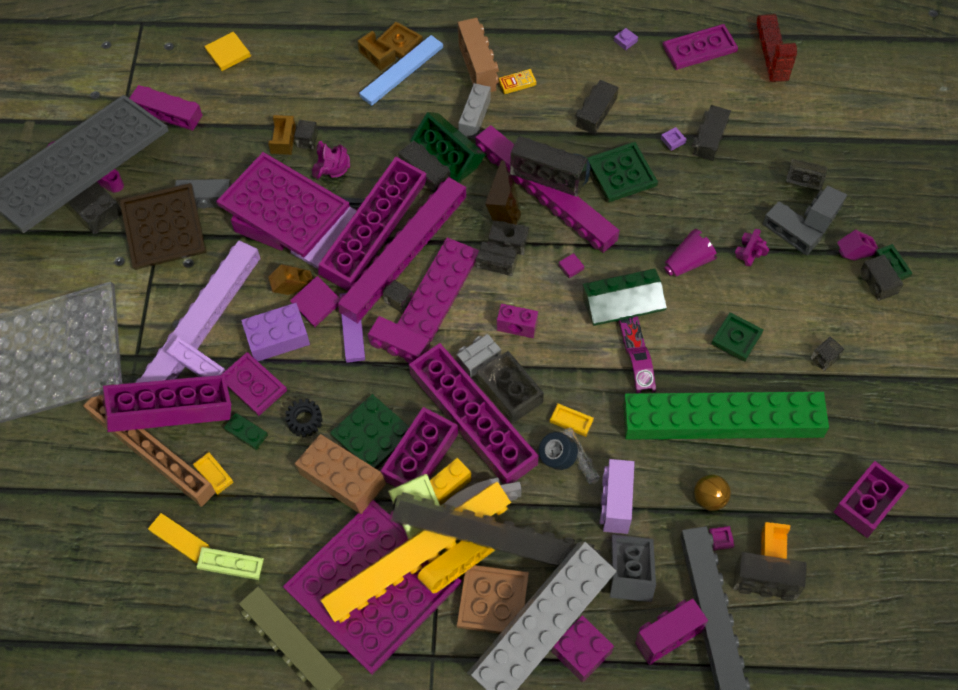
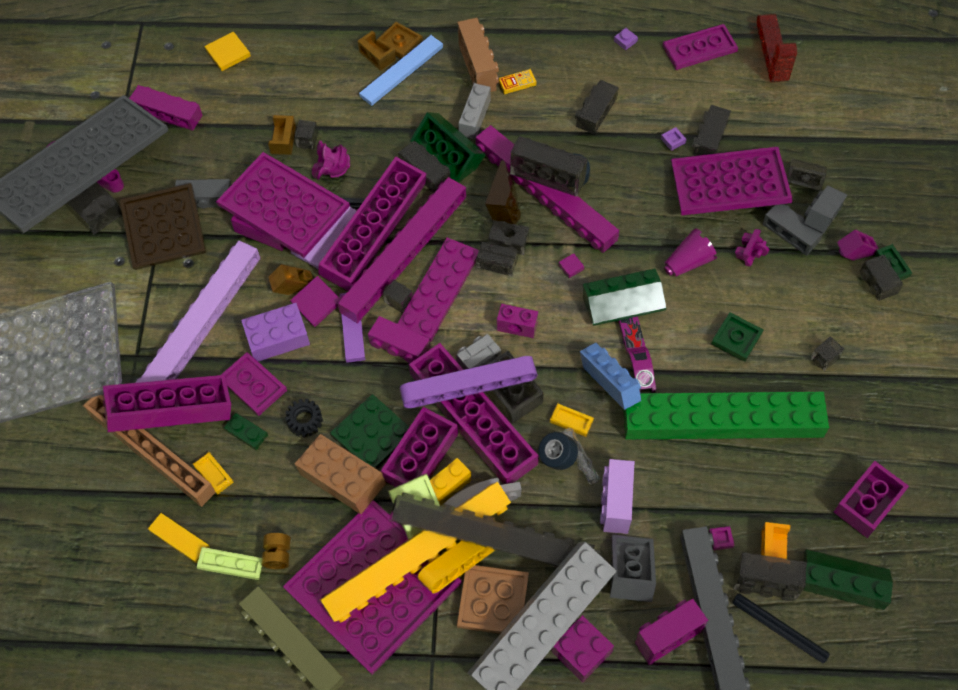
lavender tile [166,337,226,377] -> none
dark green plate [587,142,658,203] -> none
pearl gold piece [694,475,731,511] -> none
none -> pearl gold wheel [261,533,291,569]
none -> medium lavender beam [400,356,538,408]
none -> medium blue brick [580,343,641,410]
none -> magenta plate [671,147,792,216]
none -> black axle [732,593,830,663]
none -> dark green slope [799,549,893,610]

